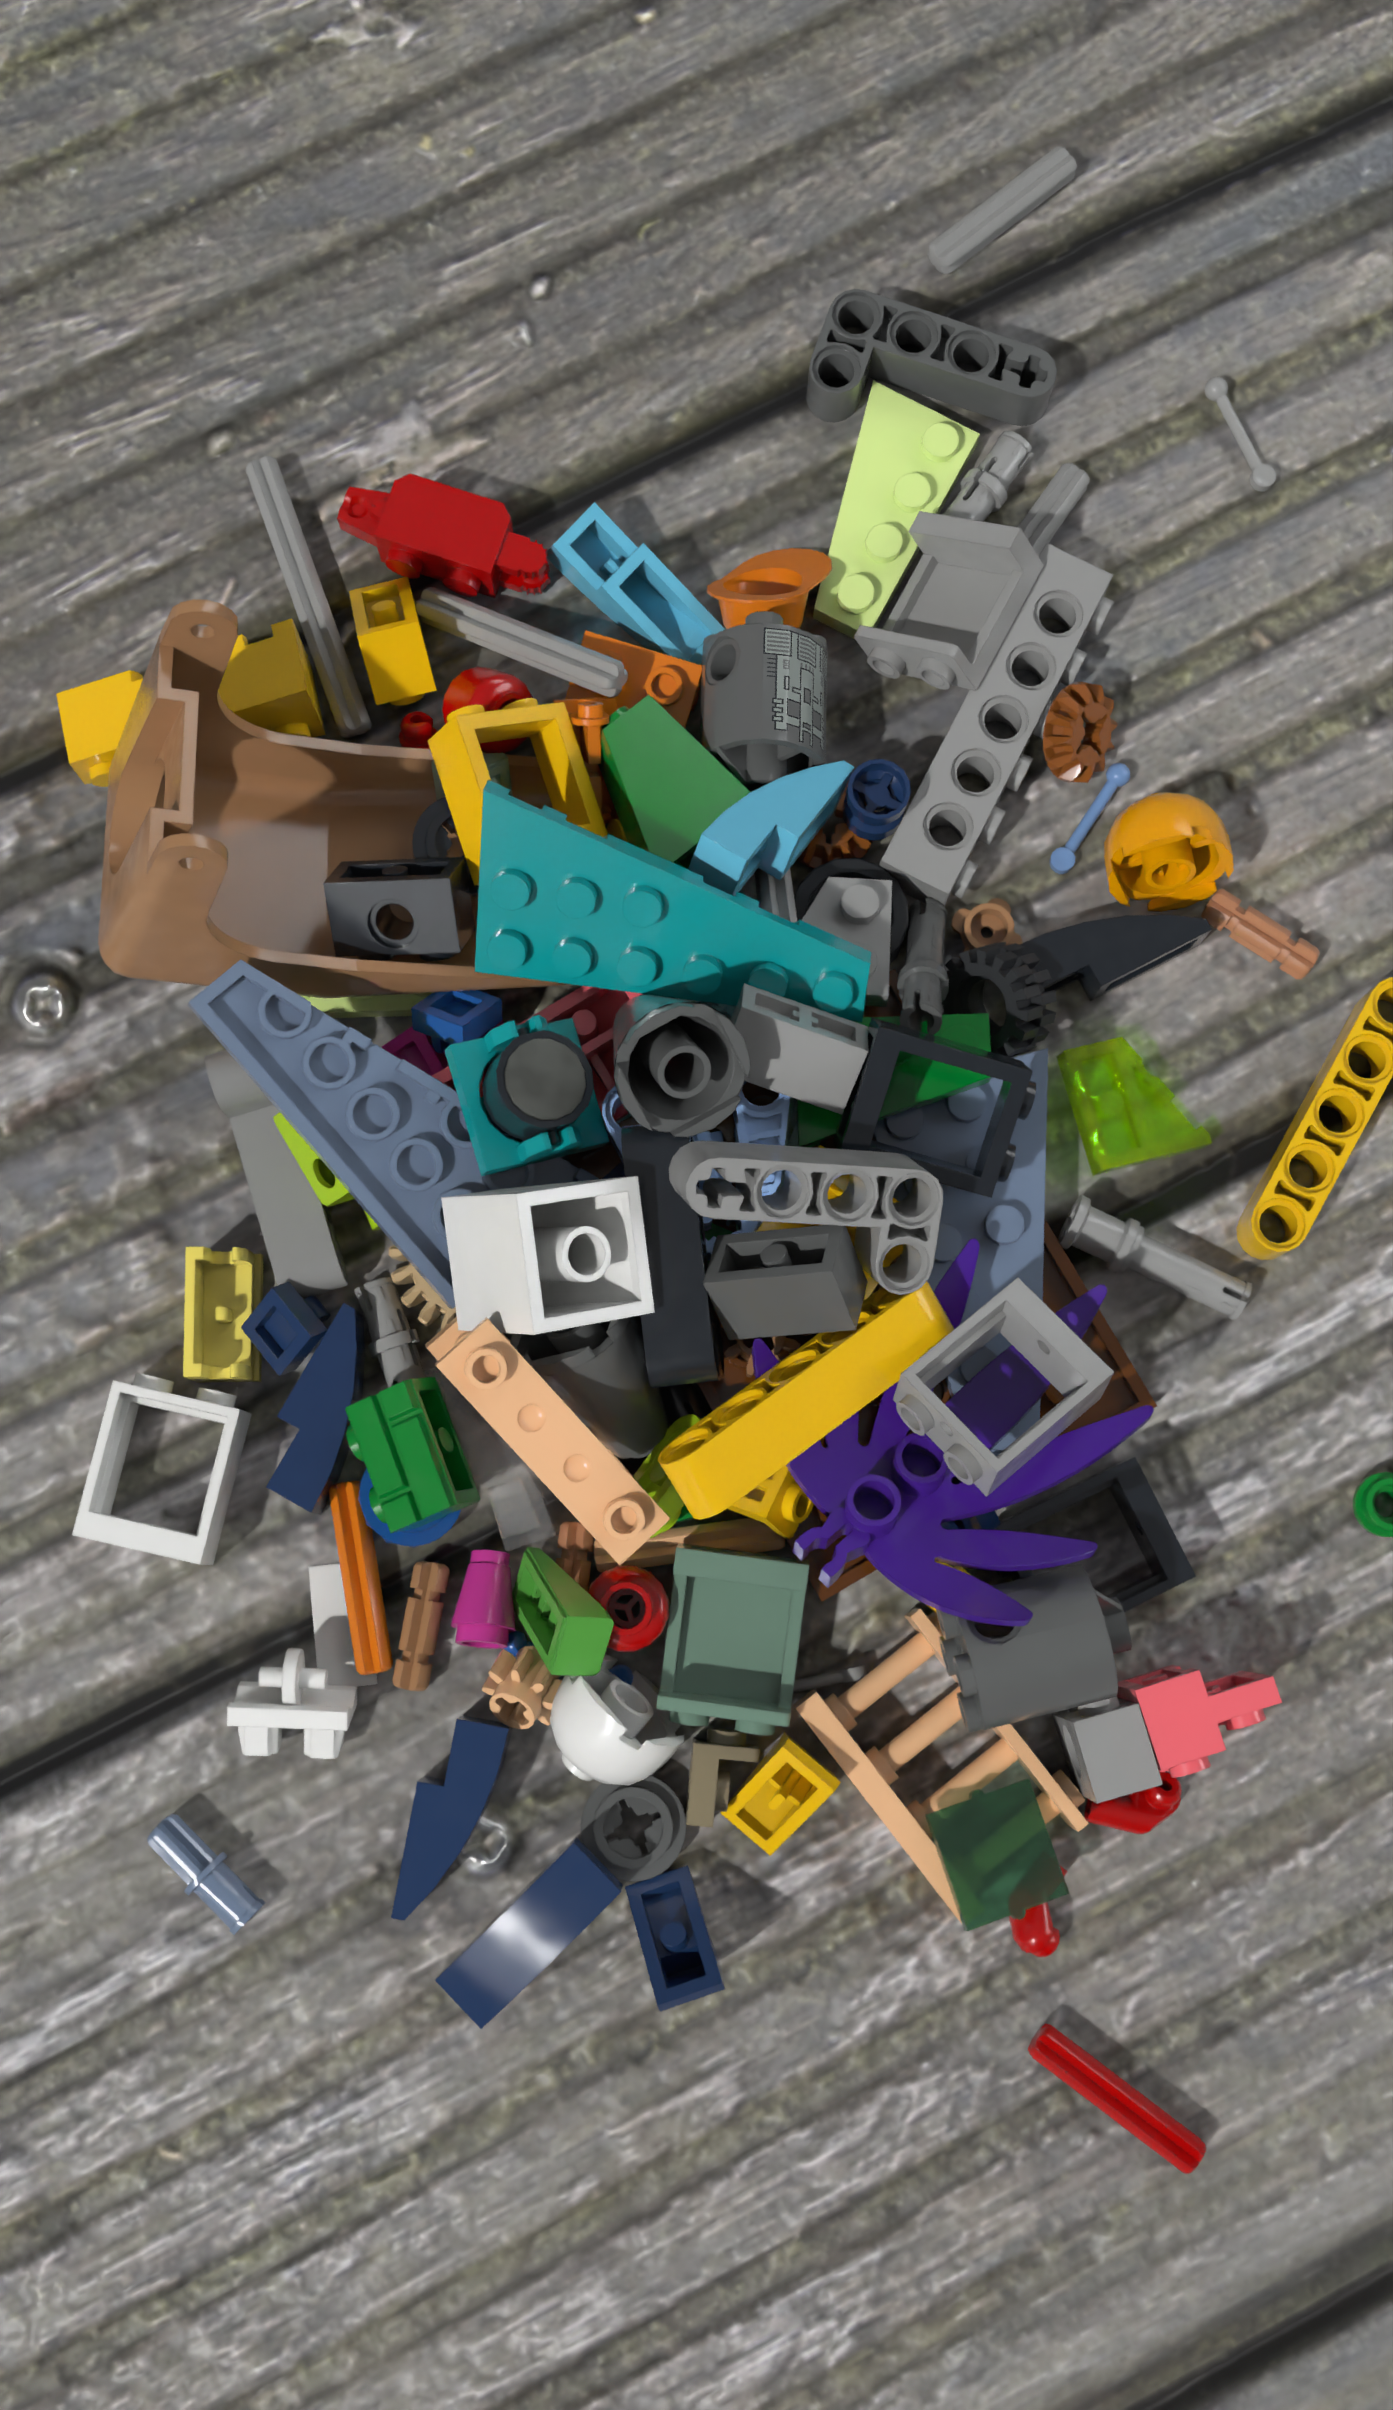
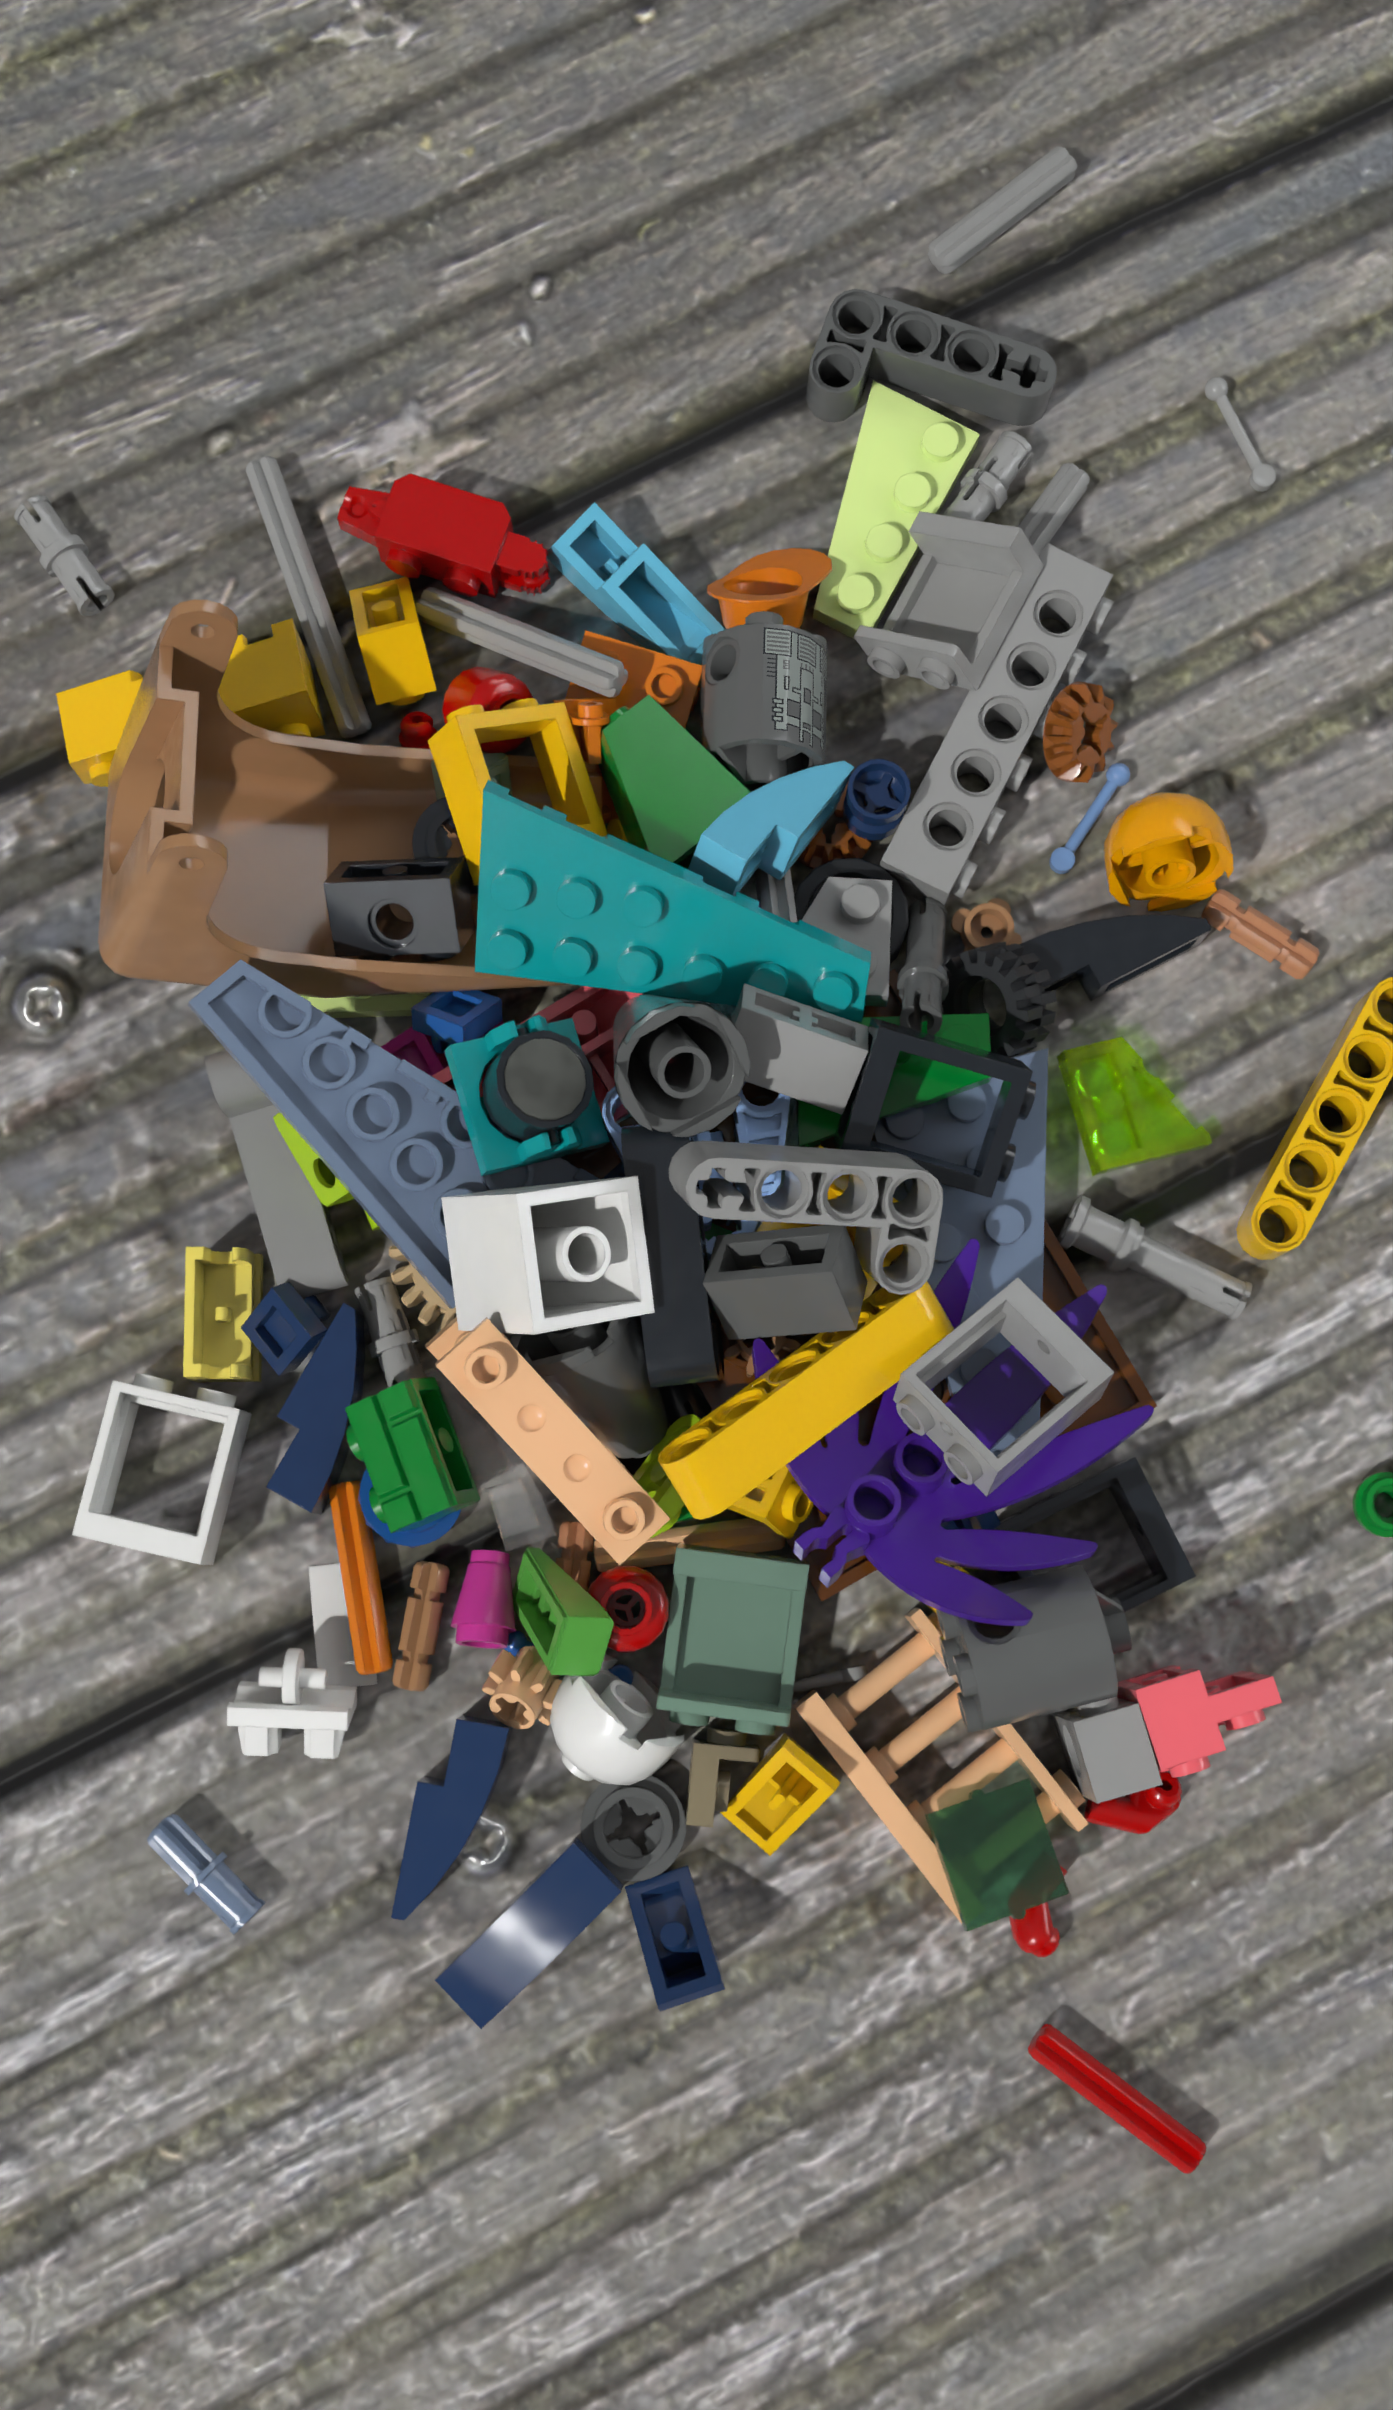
none -> light grey pin [14,495,115,616]

